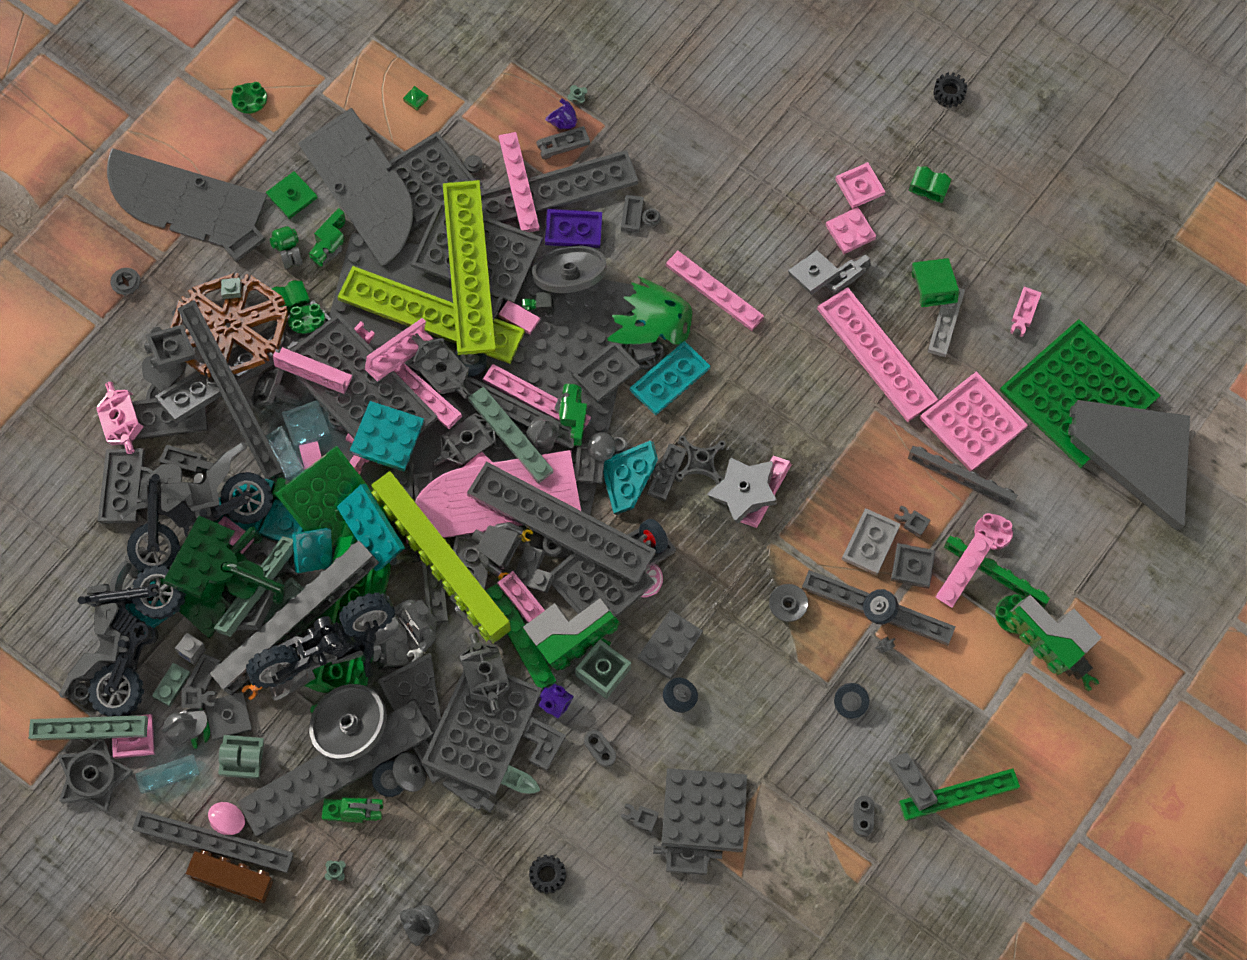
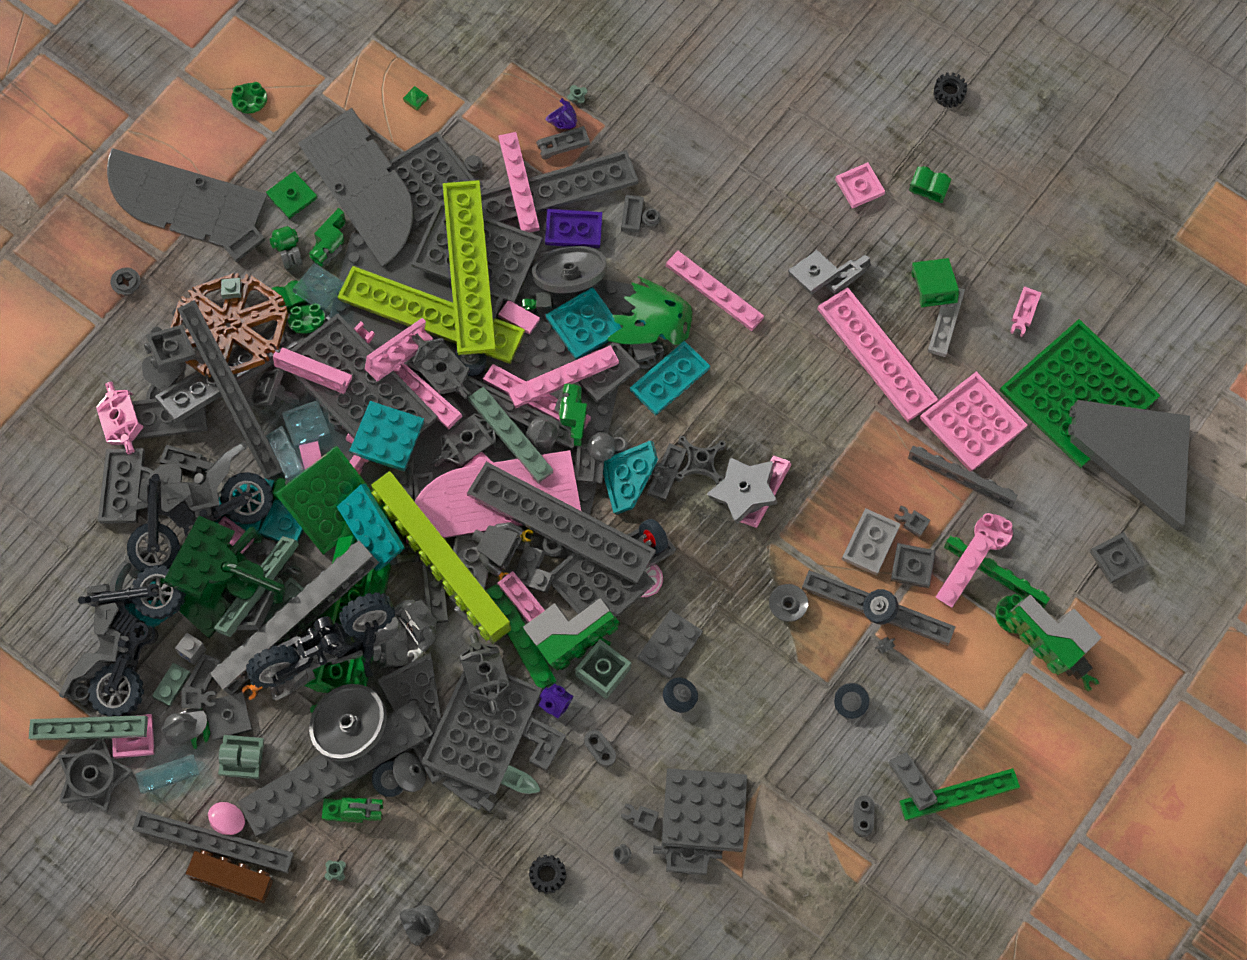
teal plate [292,528,333,573] -> none
bright pink plate [826,207,876,254] -> none
none -> clear light blue plate [292,263,344,311]
none -> bright pink plate [508,345,619,408]
none -> teal plate [546,287,622,360]
none -> dark grey plate [613,844,632,864]
none -> dark grey plate [1090,532,1144,584]

